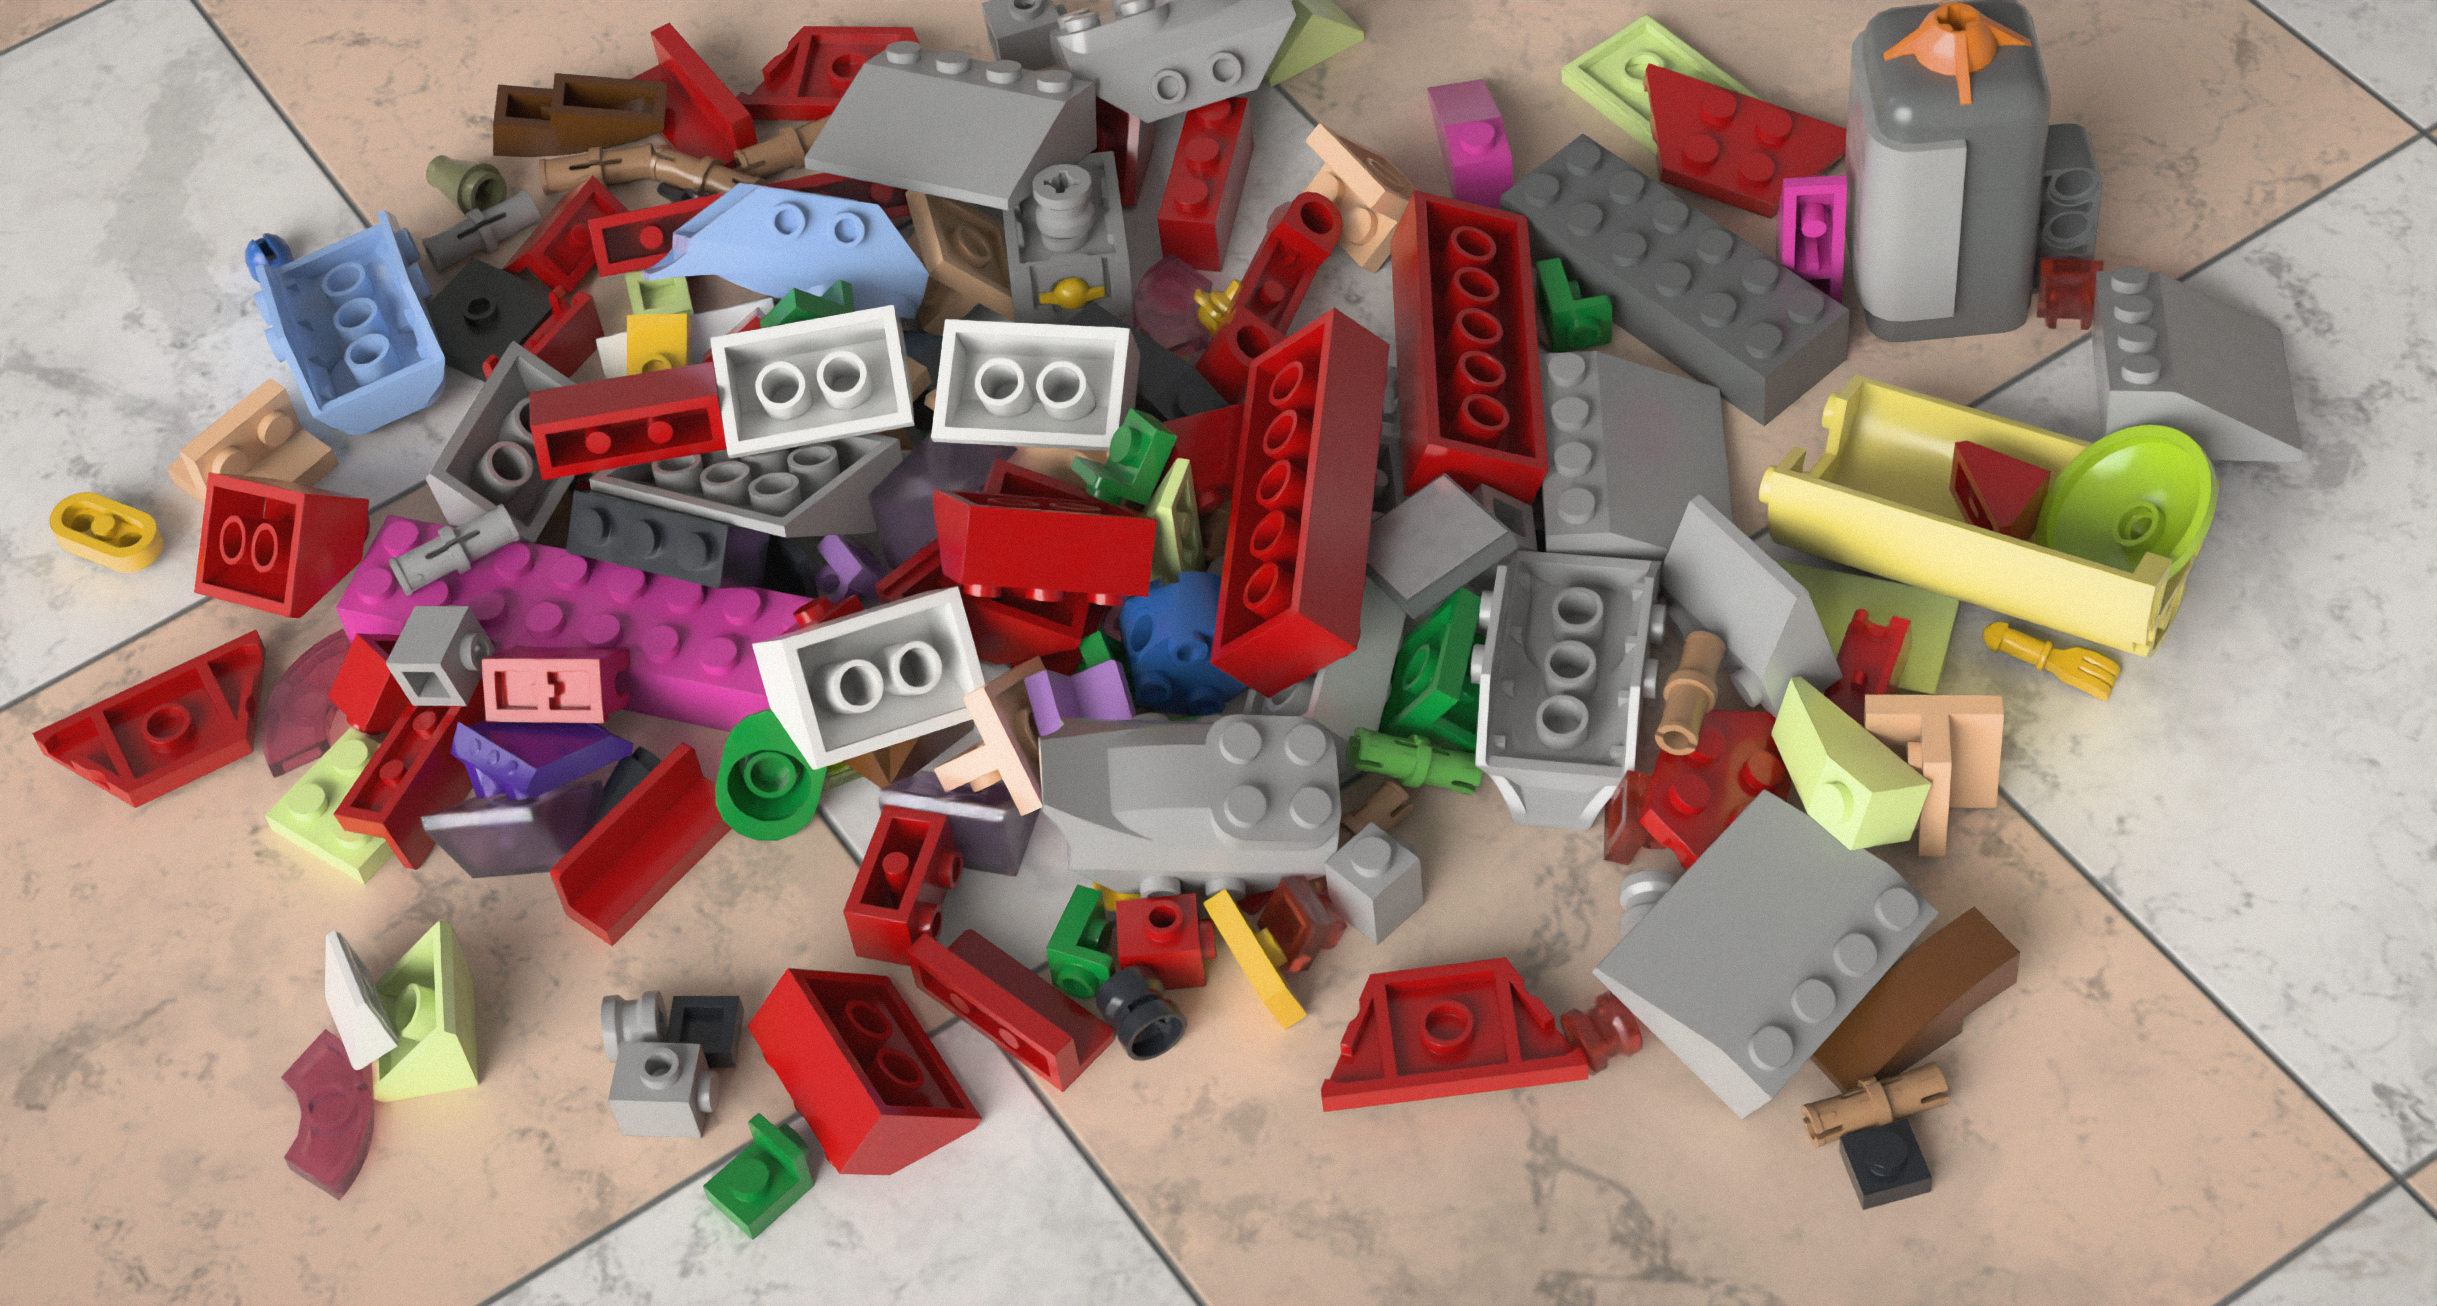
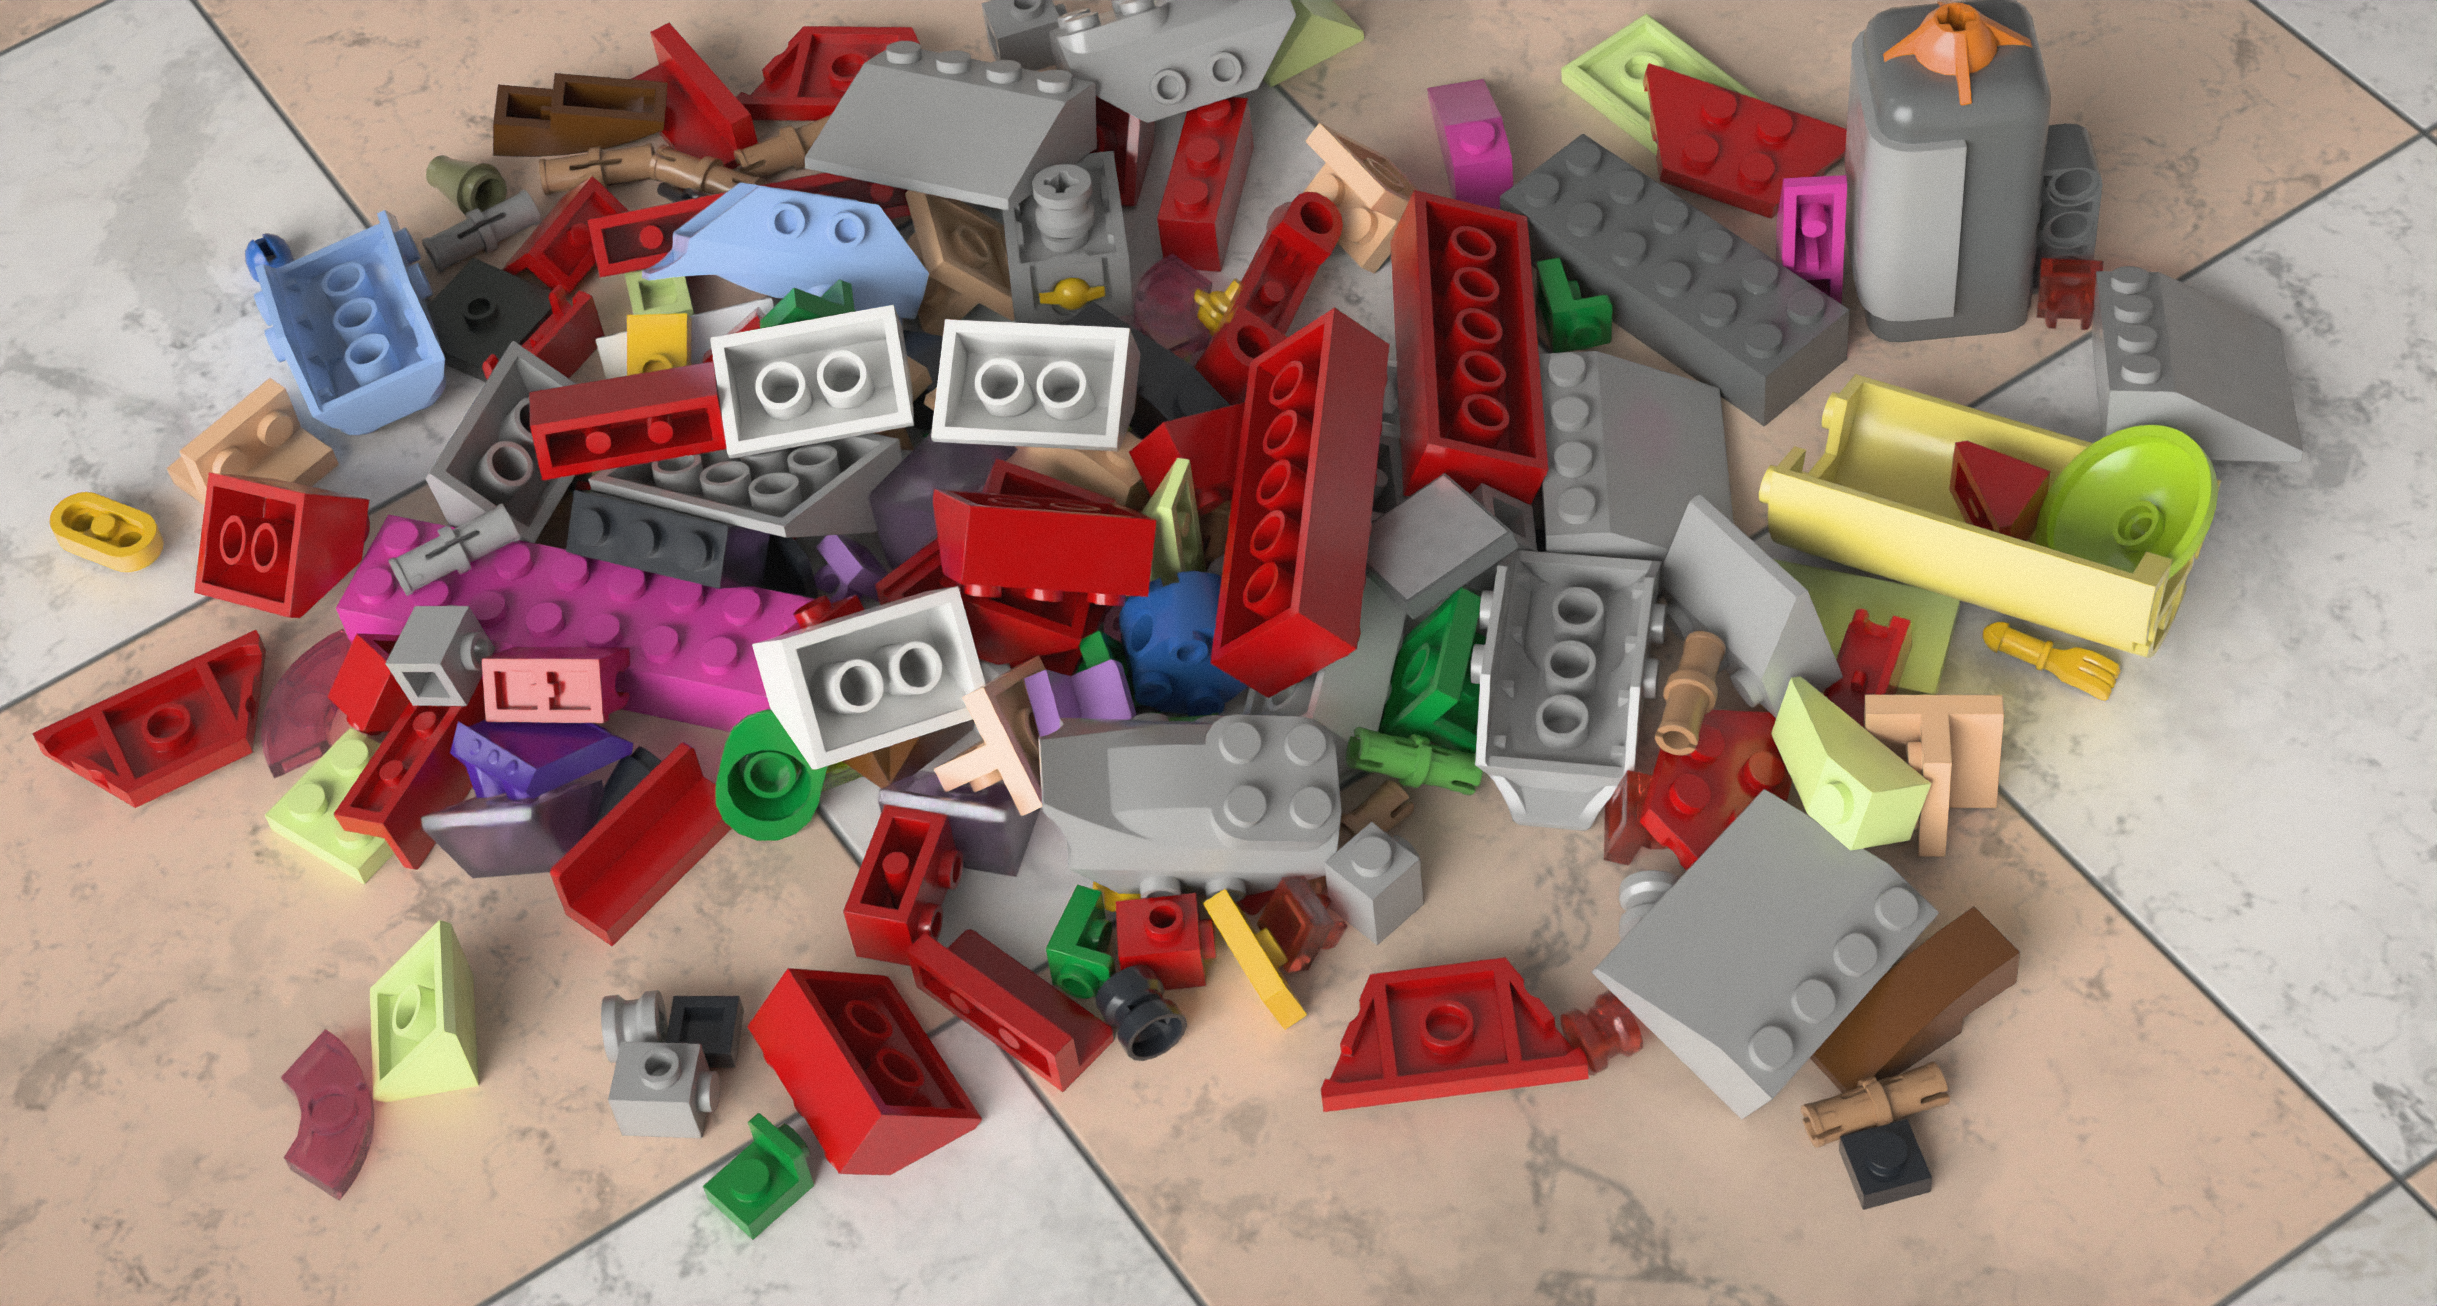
white slope [325,929,398,1070] -> none
green bracket [1070,407,1178,506] -> none

